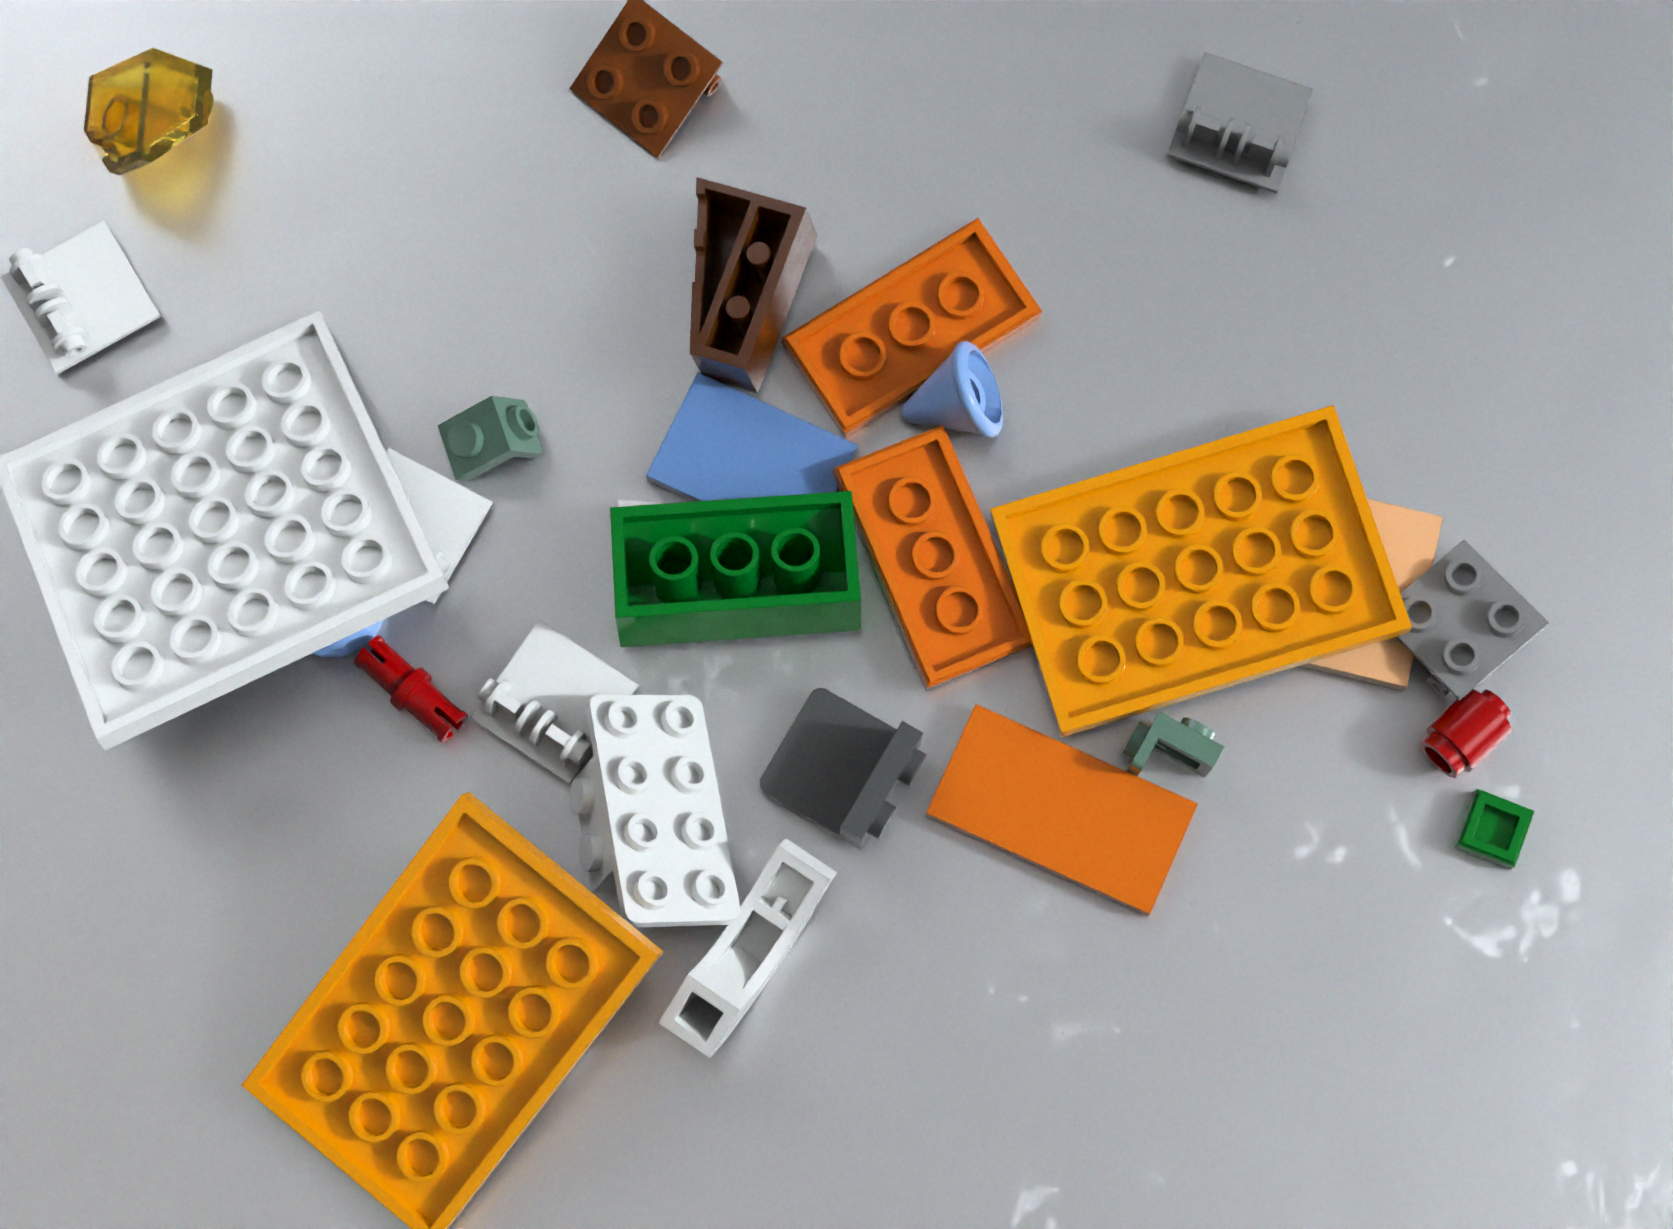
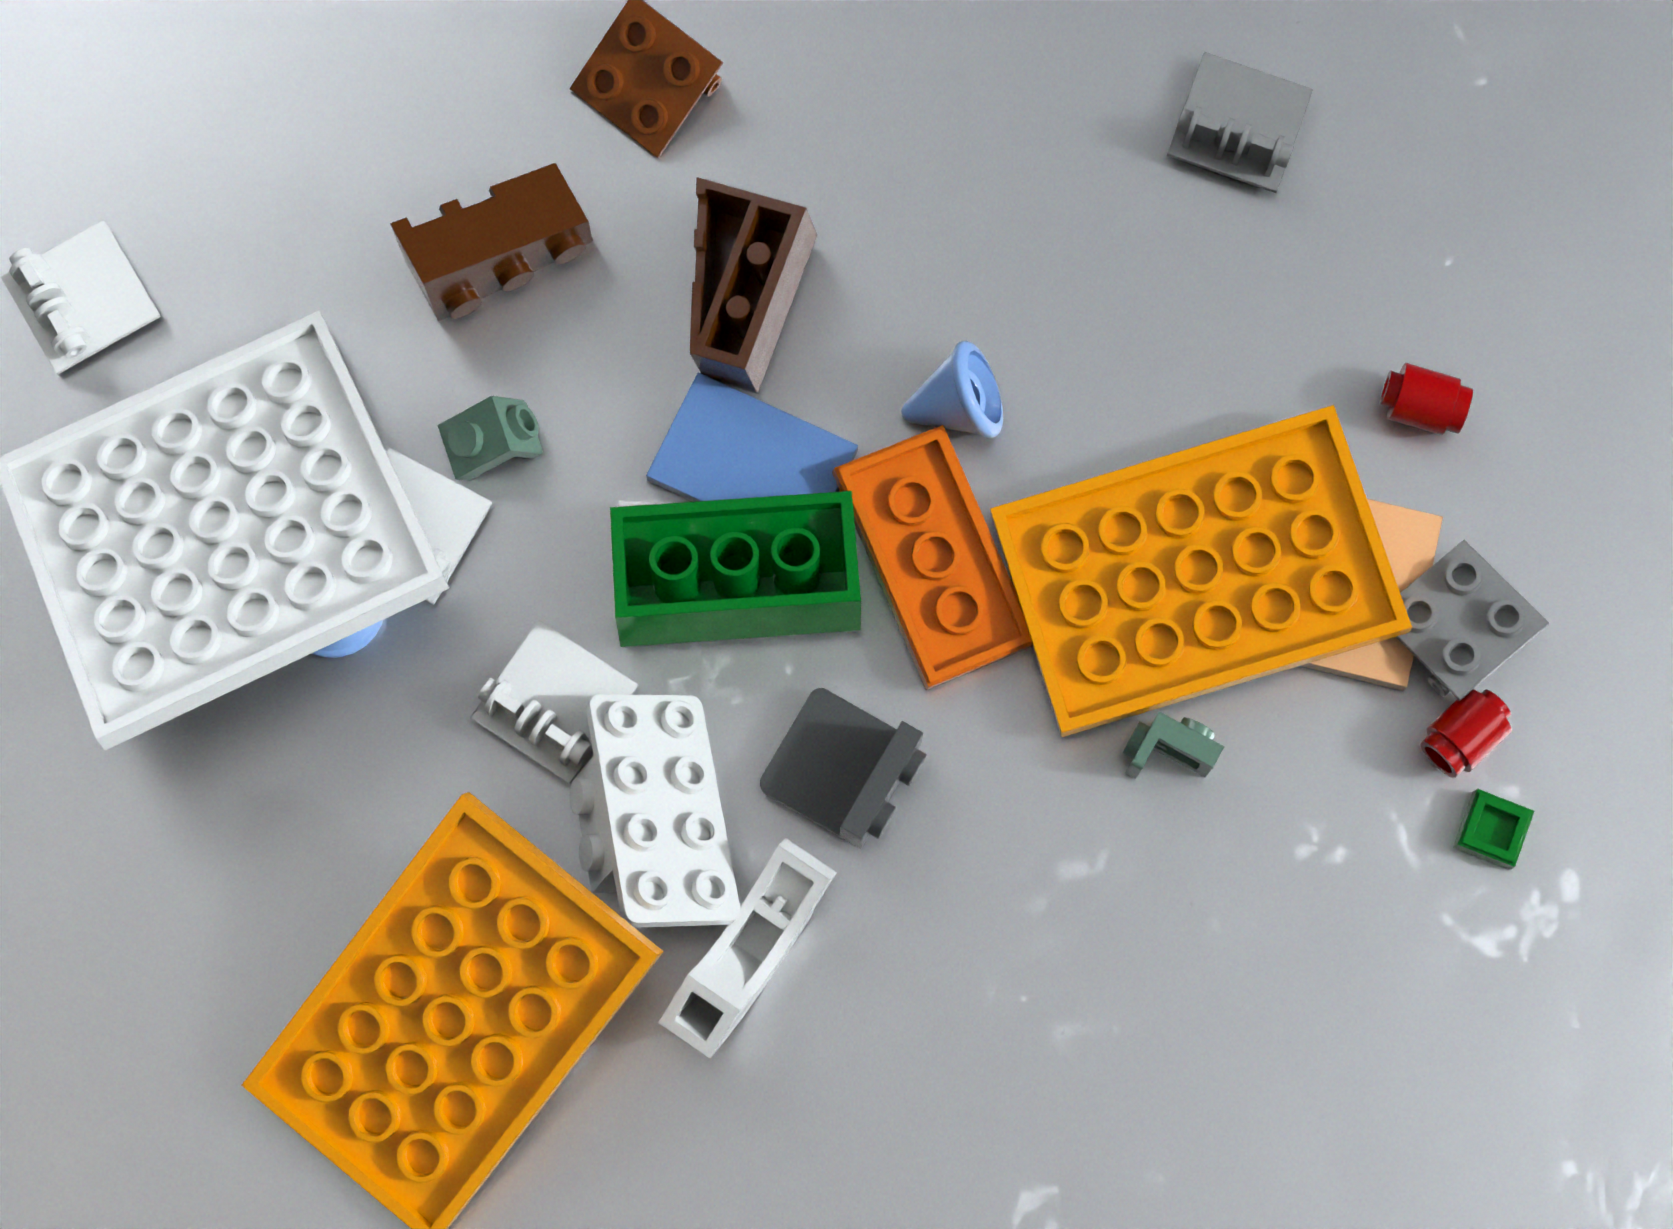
clear yellow slope [84,47,213,176] -> none
red pin [353,635,468,744] -> none
orange tile [782,218,1042,439] -> none
orange tile [925,704,1198,917] -> none
none -> reddish brown wedge [390,163,593,322]
none -> red brick [1380,362,1473,435]

